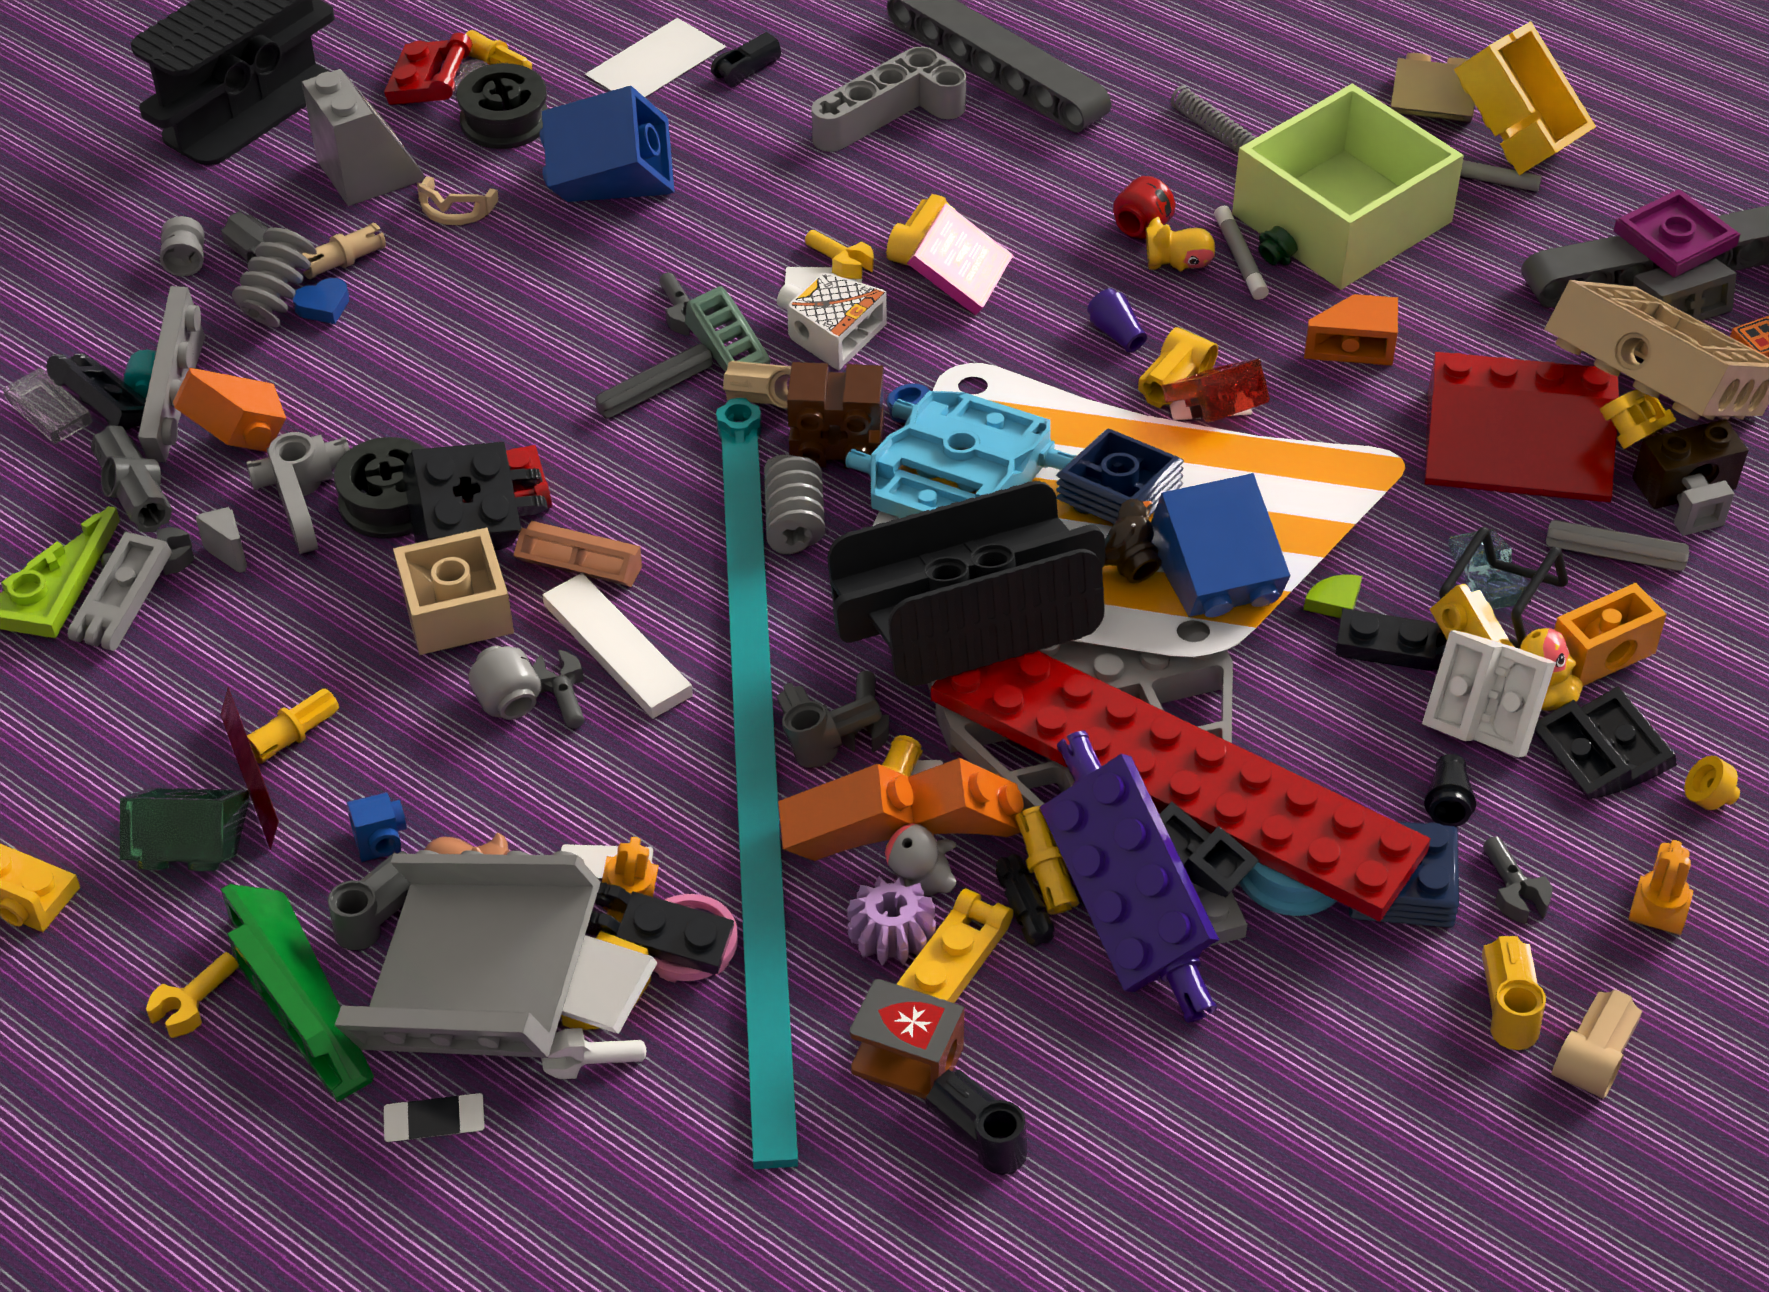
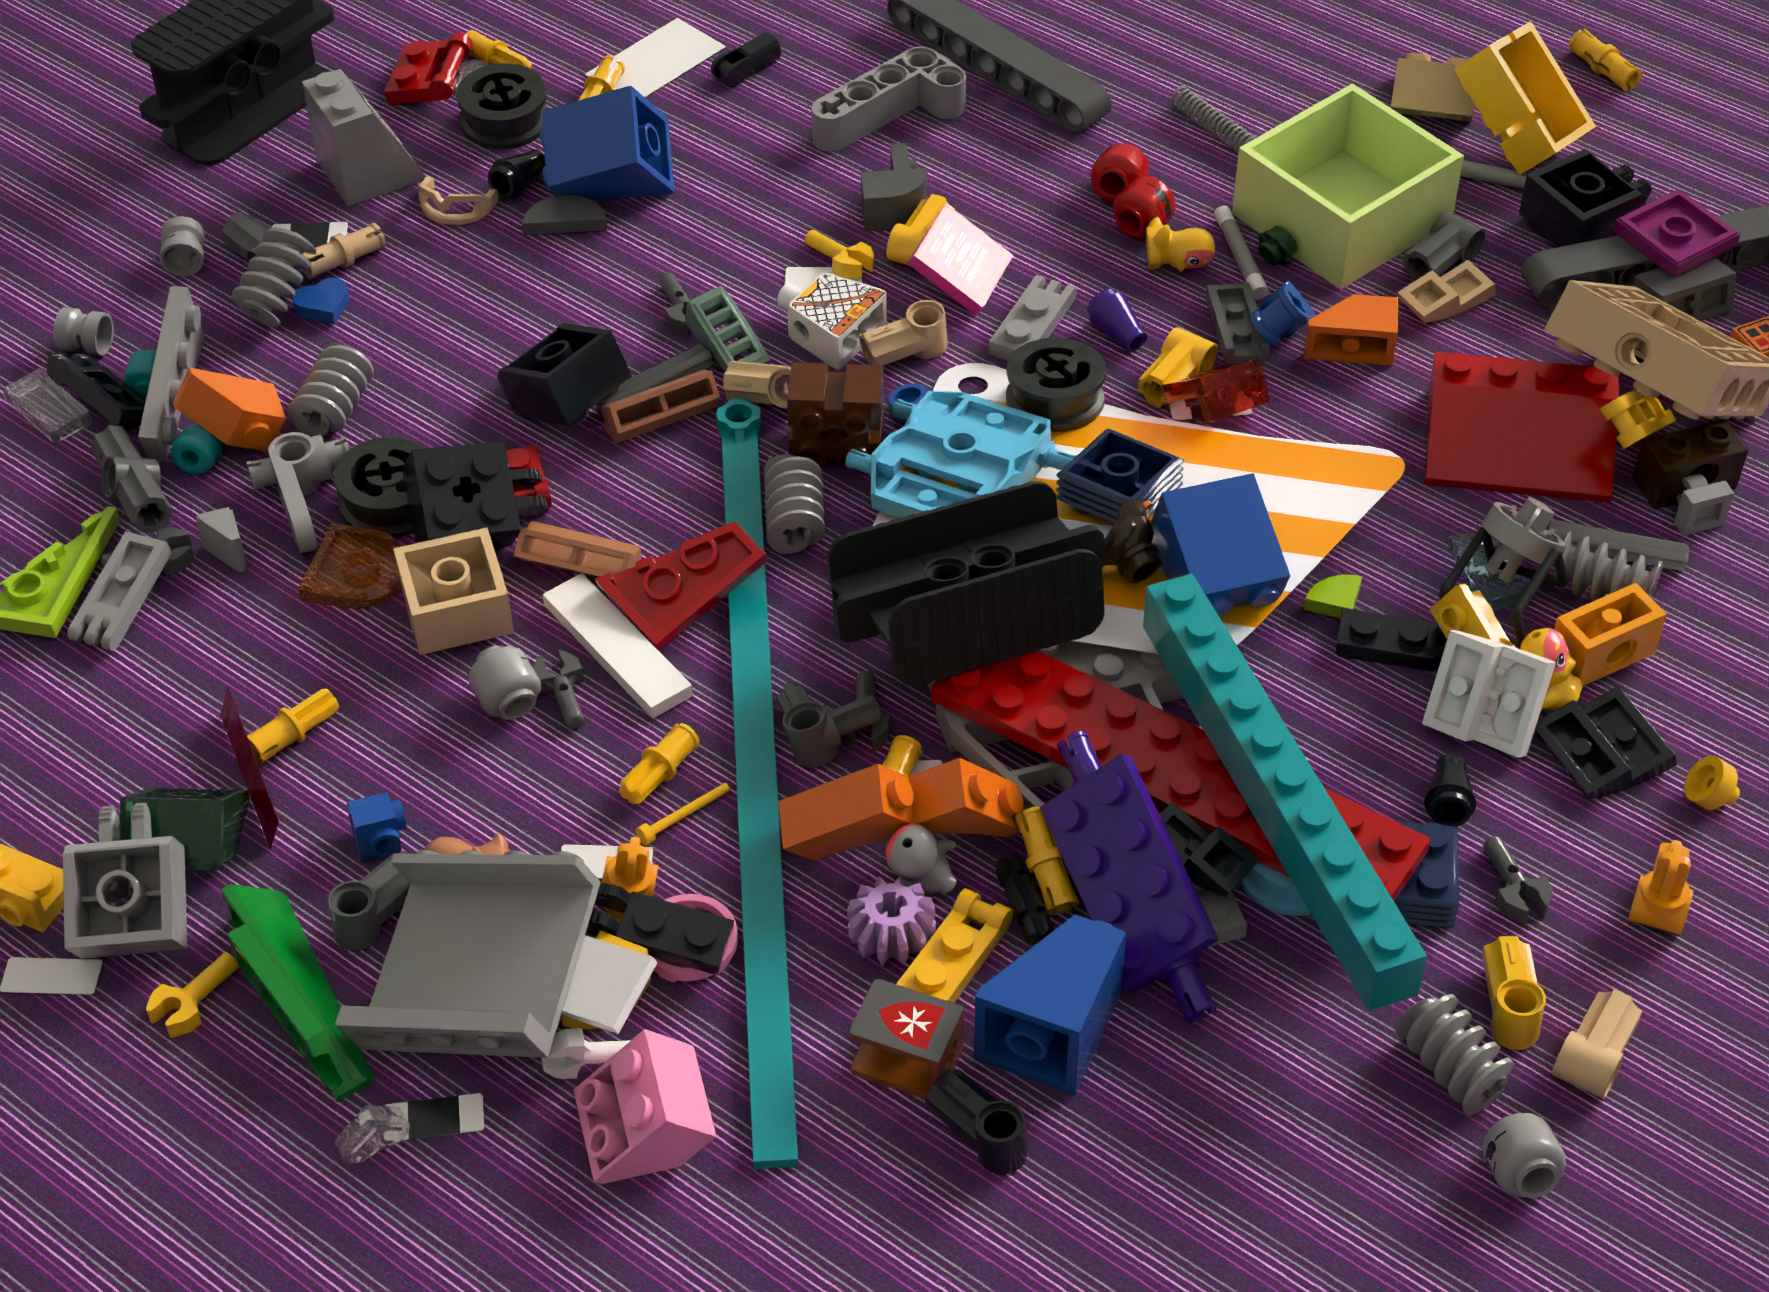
none -> white sticker [0,957,102,995]
none -> light grey wheel [53,307,114,356]
none -> light grey hinge [63,803,188,959]
none -> teal piece [171,424,223,475]
none -> black sticker [272,222,348,245]
none -> light grey piece [288,343,374,437]
none -> clear orange tile [298,523,402,609]
none -> clear tile [335,1105,410,1163]
none -> black cone [488,149,546,198]
none -> black hinge [497,323,632,425]
none -> dark grey tile [522,194,607,235]
none -> bright pink slope [574,1029,716,1184]
none -> yellow axle [579,55,625,100]
none -> red wing [595,521,768,651]
none -> nougat piece [601,370,720,444]
none -> yellow axle [619,723,700,805]
none -> yellow piece [635,783,730,846]
none -> tan piece [859,300,948,366]
none -> dark grey brick [860,143,927,232]
none -> blue slope [974,915,1126,1095]
none -> light grey hinge [989,275,1077,361]
none -> pearl dark grey wheel [1006,338,1106,431]
none -> red head [1090,143,1150,204]
none -> teal brick [1143,573,1427,1011]
none -> dark grey hinge [1206,283,1270,375]
none -> blue piece [1250,281,1316,345]
none -> light grey piece [1395,994,1515,1115]
none -> tan slope [1397,260,1496,323]
none -> dark grey piece [1403,210,1486,281]
none -> light grey pin [1481,497,1565,583]
none -> light grey head [1482,1113,1566,1198]
none -> black hinge [1519,149,1652,247]
none -> light grey piece [1553,531,1664,601]
none -> yellow pin [1568,29,1642,92]

